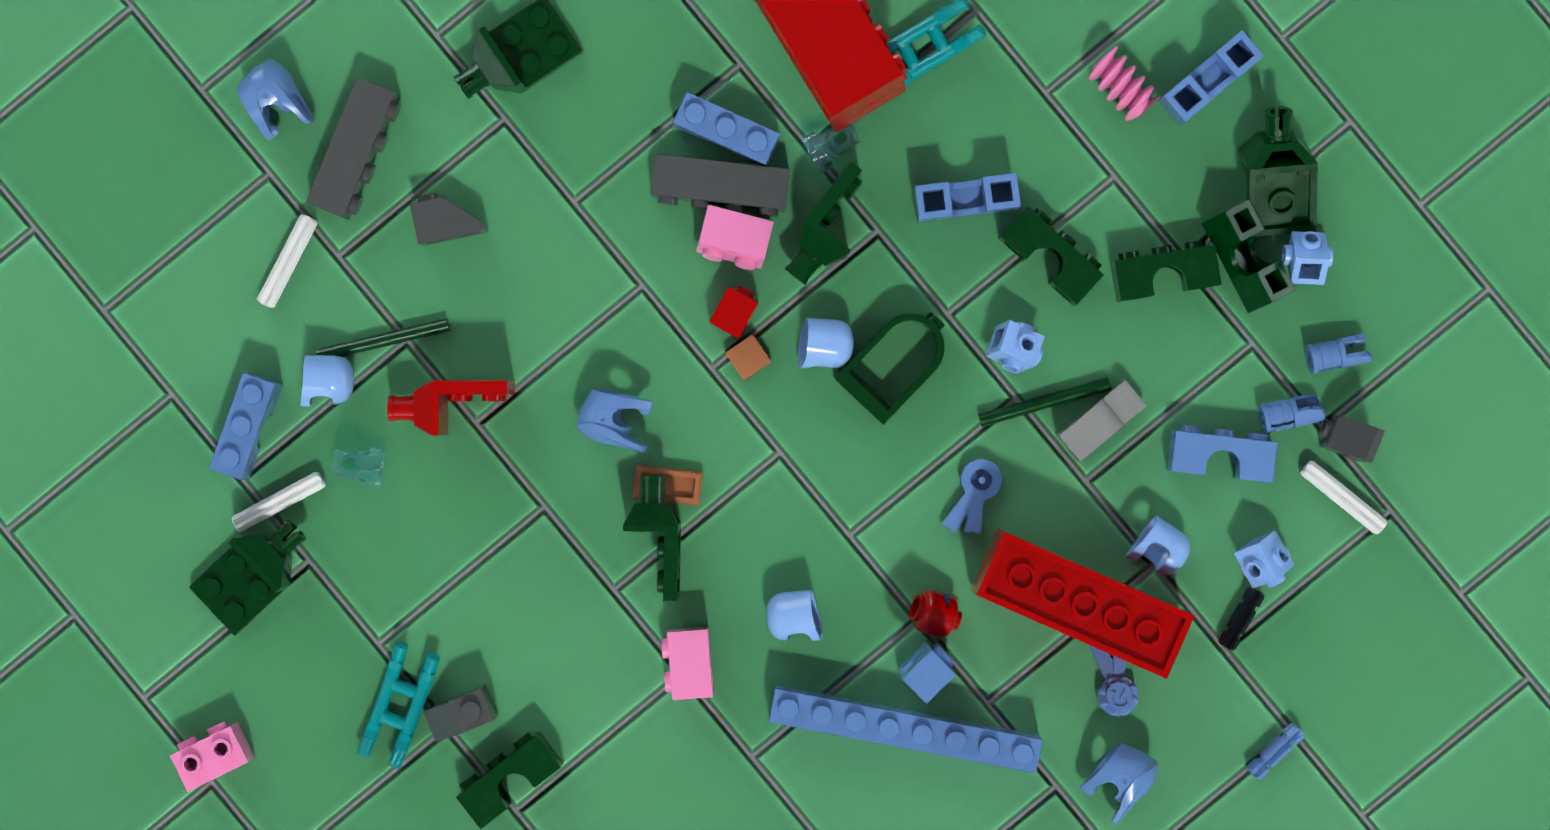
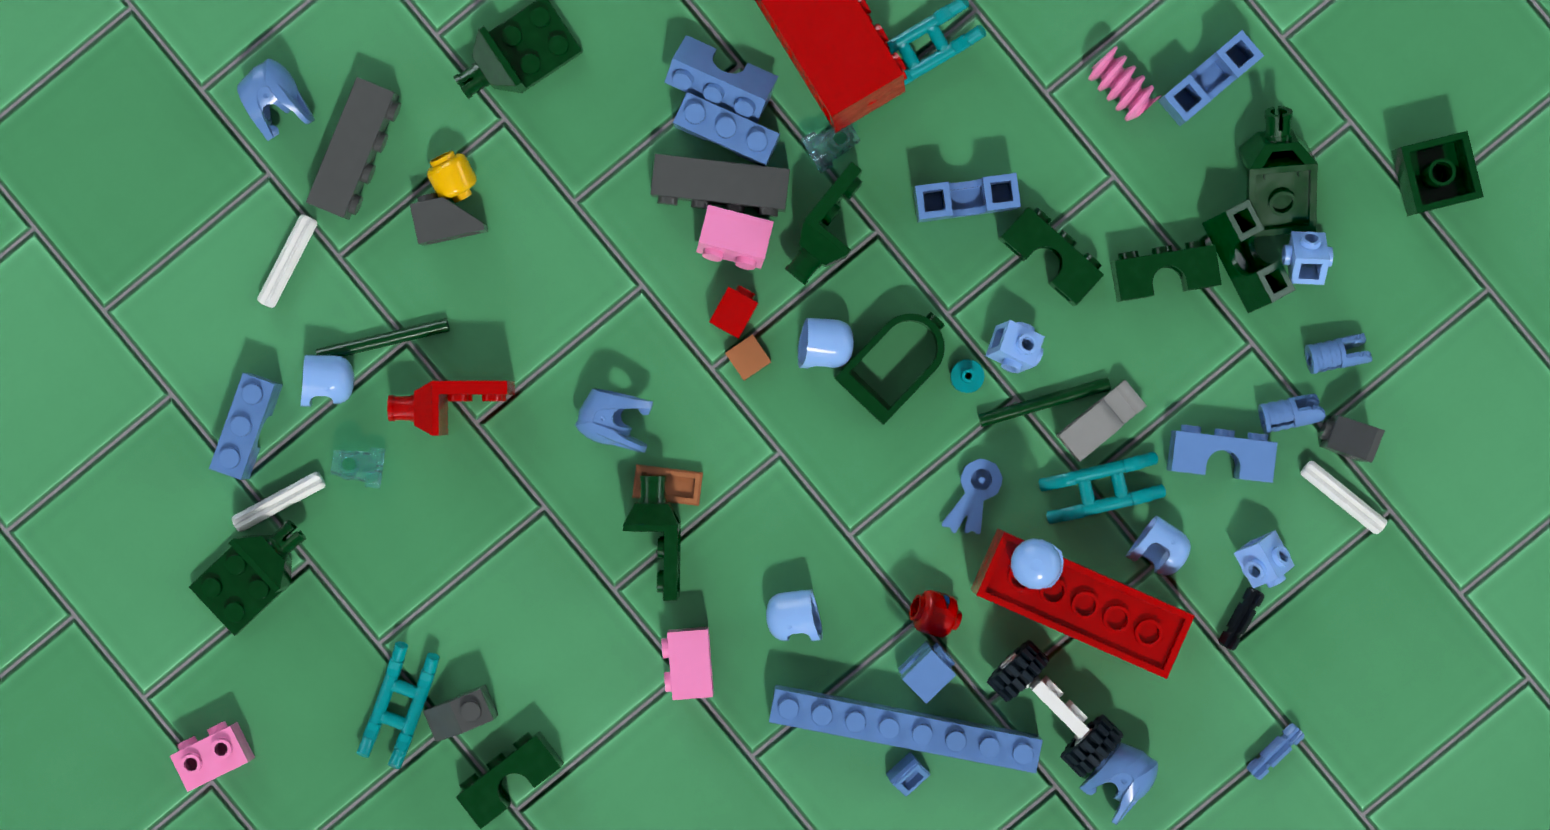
medium blue piece [1089,645,1138,717] -> none
none -> yellow head [427,150,477,203]
none -> medium blue arch [664,35,778,123]
none -> medium blue slope [886,752,930,796]
none -> teal tile [950,359,984,393]
none -> black plate [987,640,1123,777]
none -> light blue helmet [1011,538,1064,589]
none -> teal piece [1038,452,1166,524]
none -> dark green brick [1391,131,1484,216]

